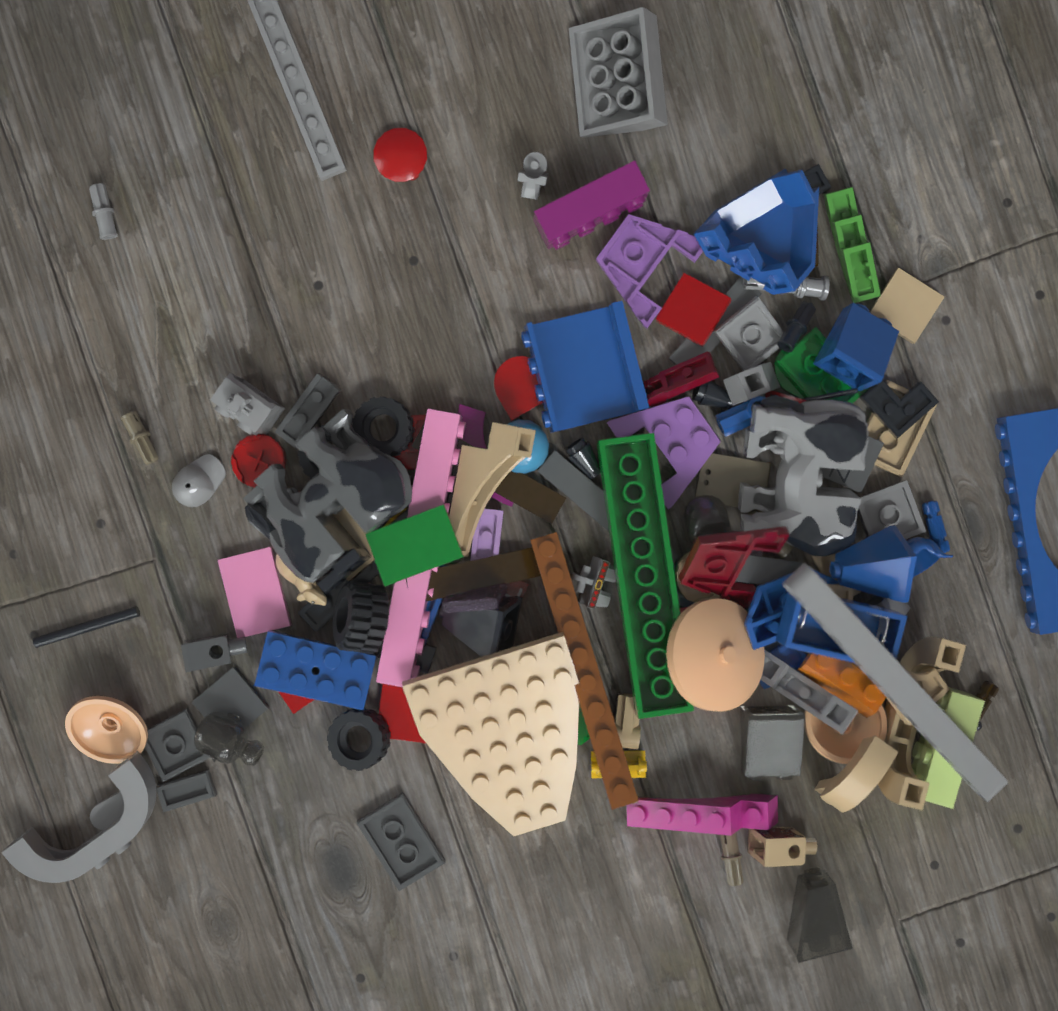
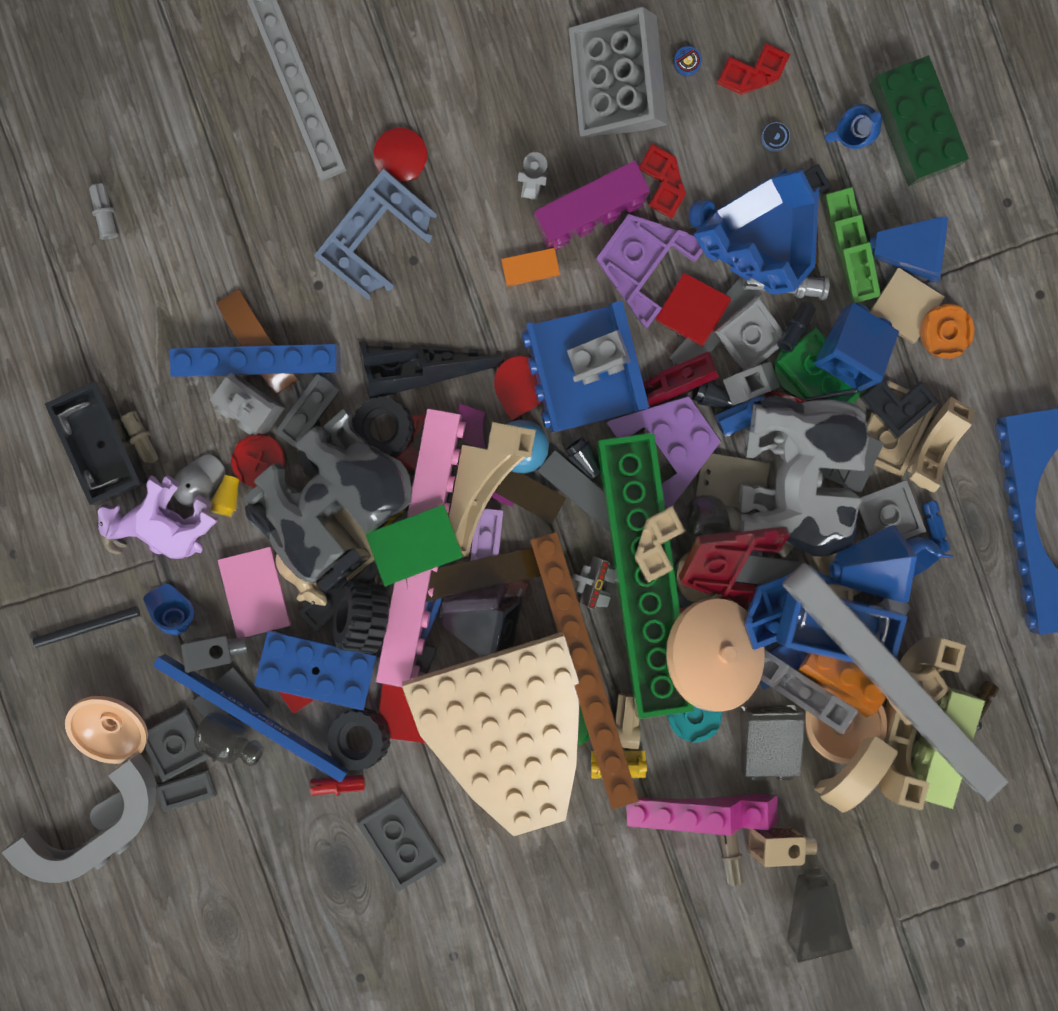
none -> black piece [44,381,148,505]
none -> lavender animal [98,475,219,559]
none -> blue cap [143,584,194,635]
none -> blue tile [153,654,349,782]
none -> blue arch [169,344,341,377]
none -> yellow cone [211,475,240,517]
none -> dark orange slope [216,289,299,395]
none -> red axle [310,775,366,796]
none -> sand blue wedge [314,169,437,300]
none -> black wedge [359,341,503,400]
none -> orange tile [501,248,560,287]
none -> light grey bracket [567,330,631,385]
none -> tan tile [635,506,685,582]
none -> red tile [639,144,686,220]
none -> teal tile [667,705,723,743]
none -> tile [673,46,702,77]
none -> blue tile [689,200,716,228]
none -> red tile [717,43,791,95]
none -> black tile [761,122,790,152]
none -> blue hair [825,104,882,149]
none -> dark green brick [869,55,969,186]
none -> blue slope [870,216,948,283]
none -> tan arch [907,397,975,493]
none -> orange tile [920,304,975,359]

